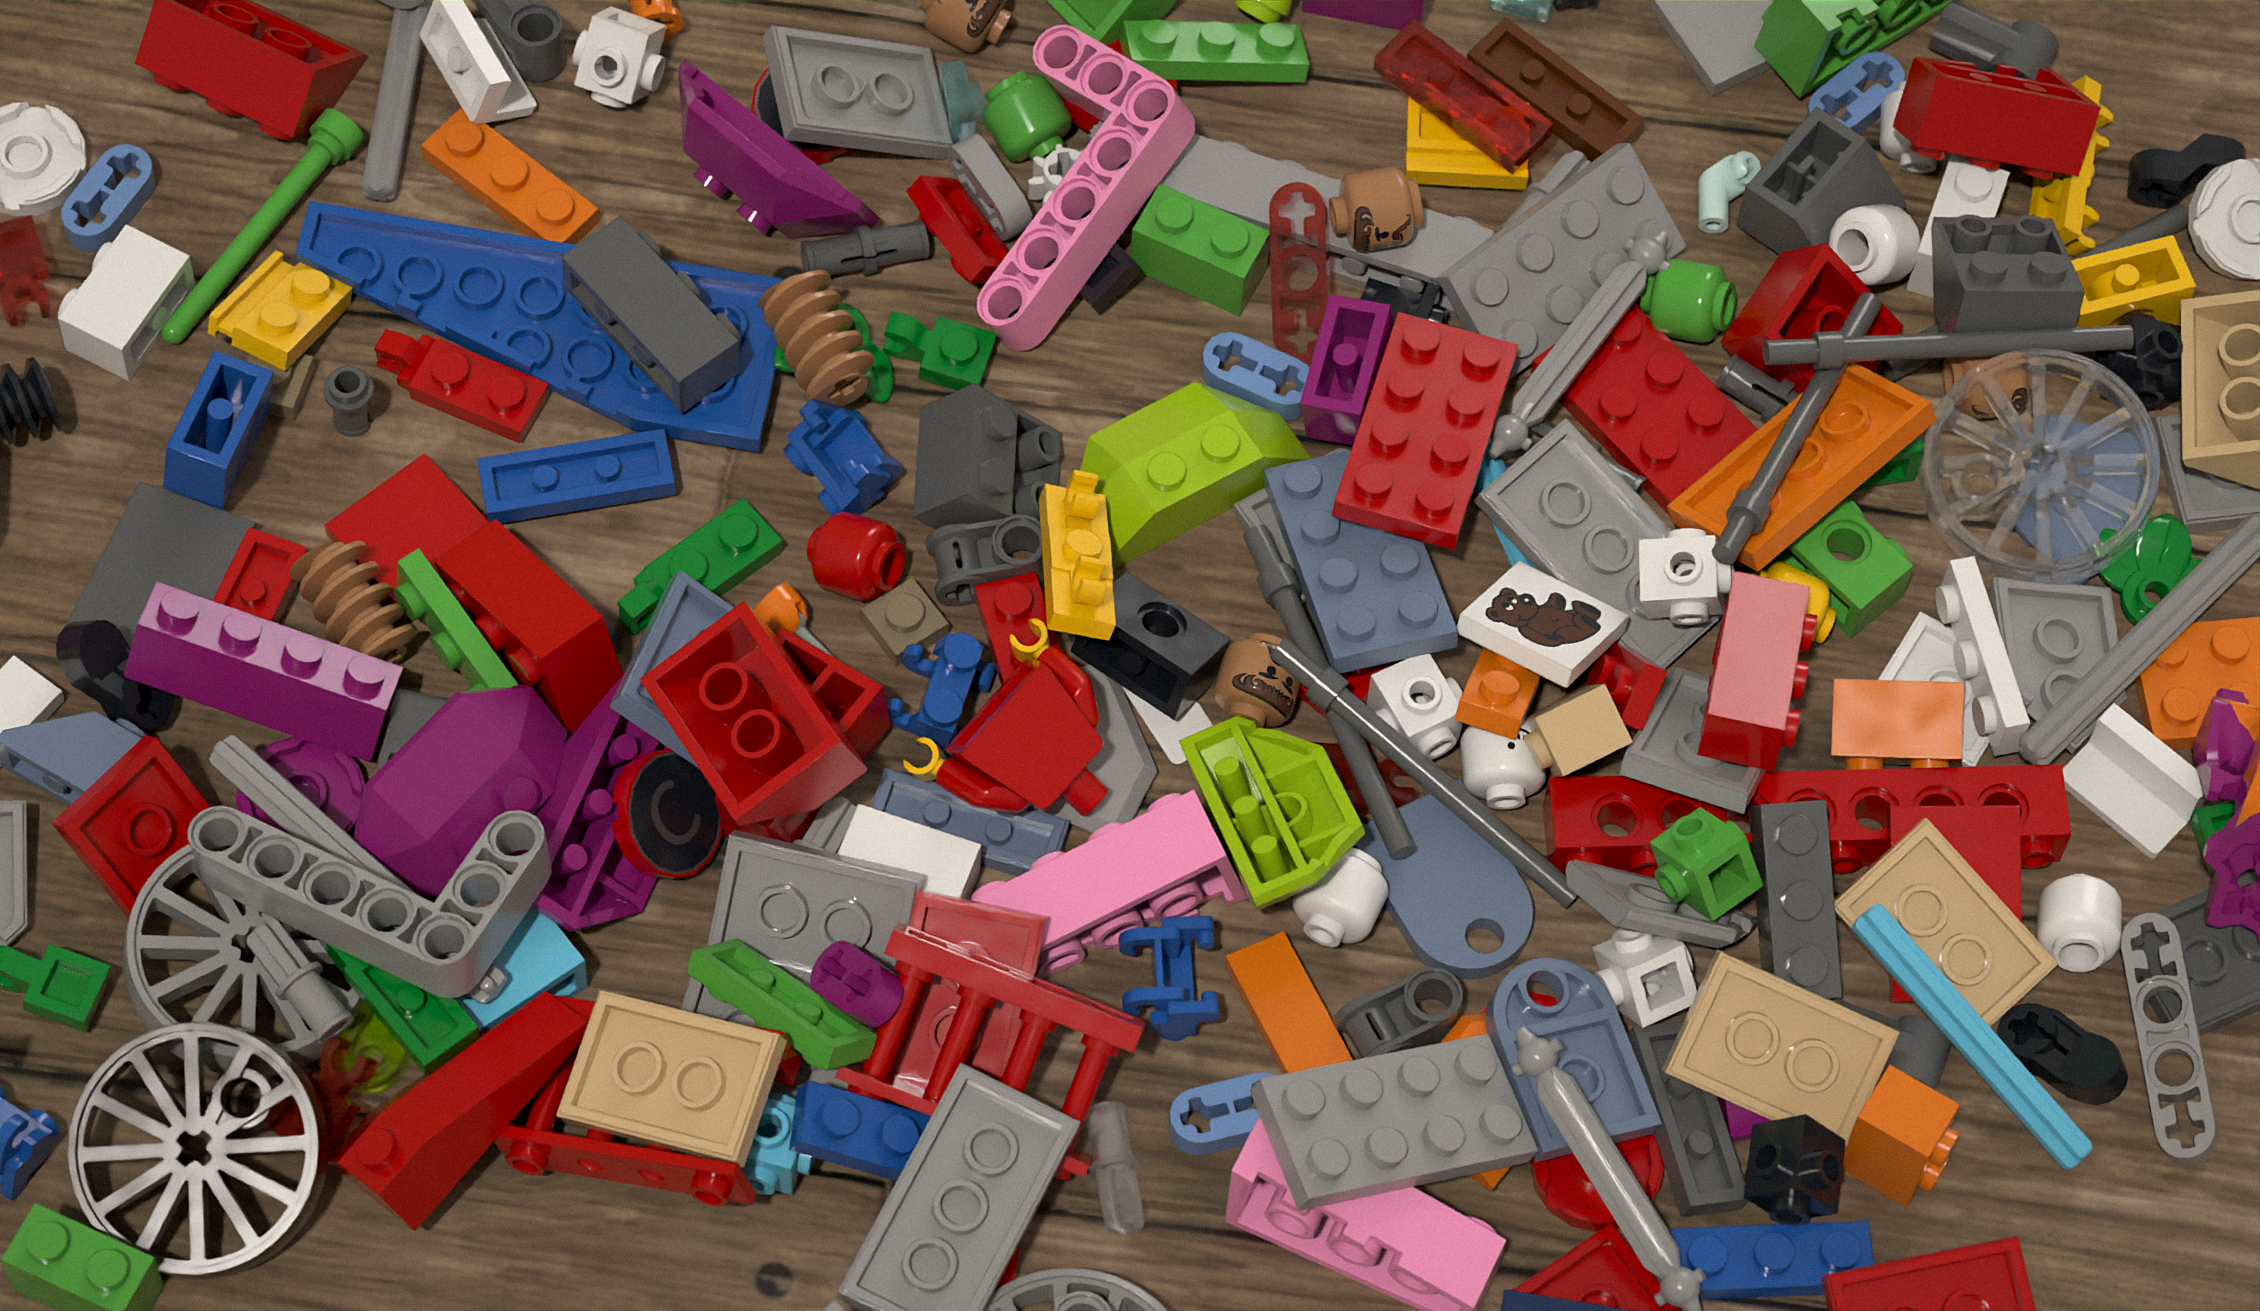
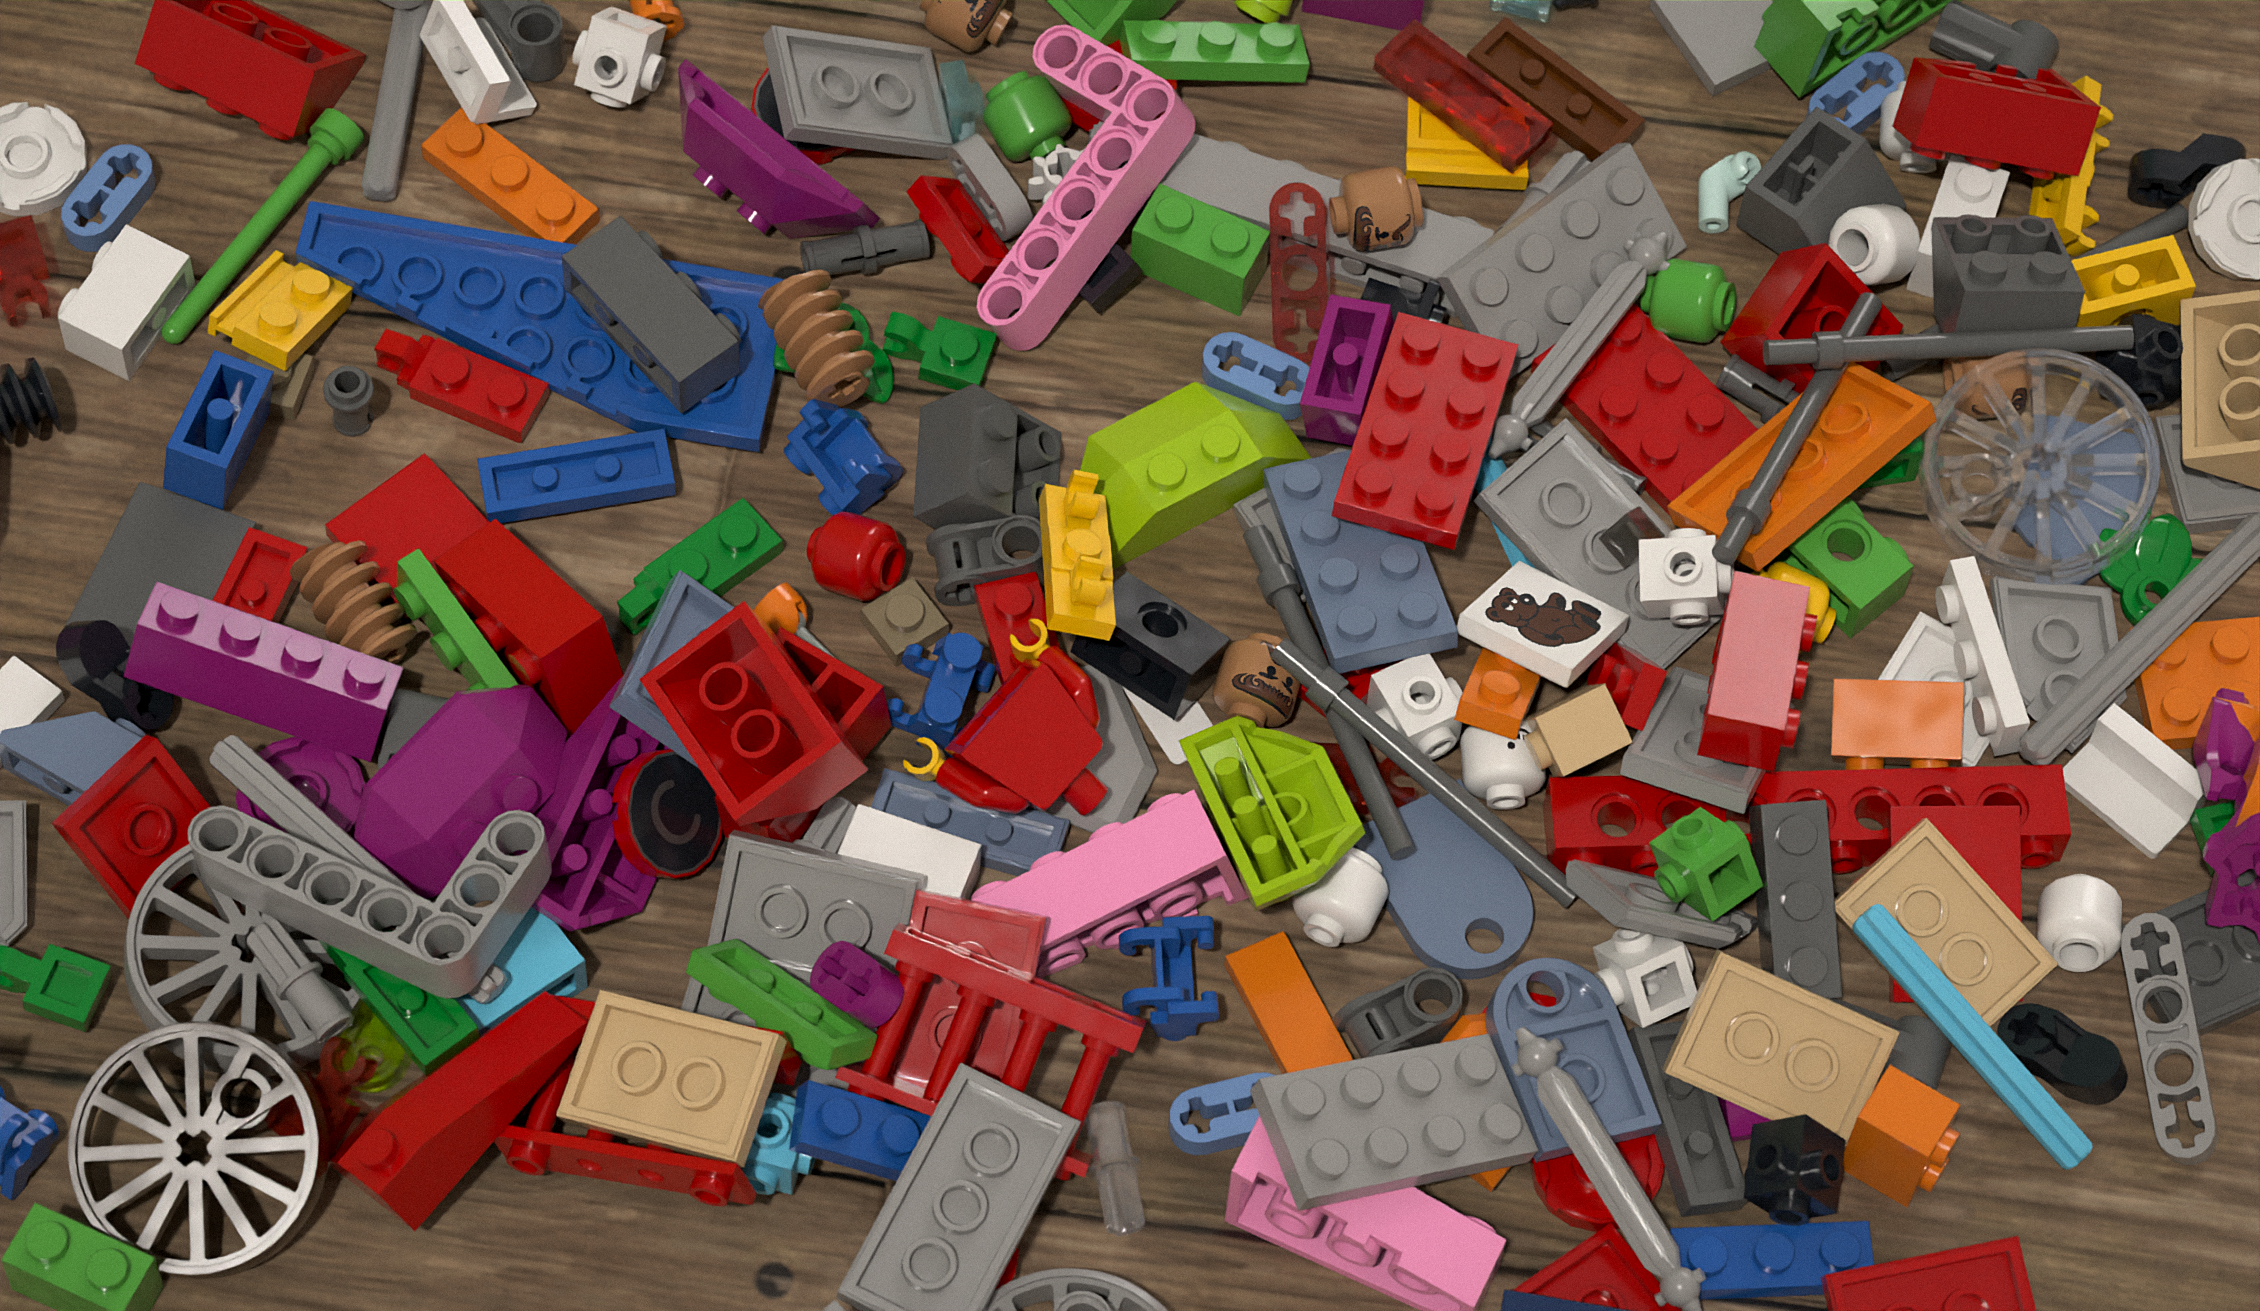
none -> clear smoke piece [1599,506,1665,568]

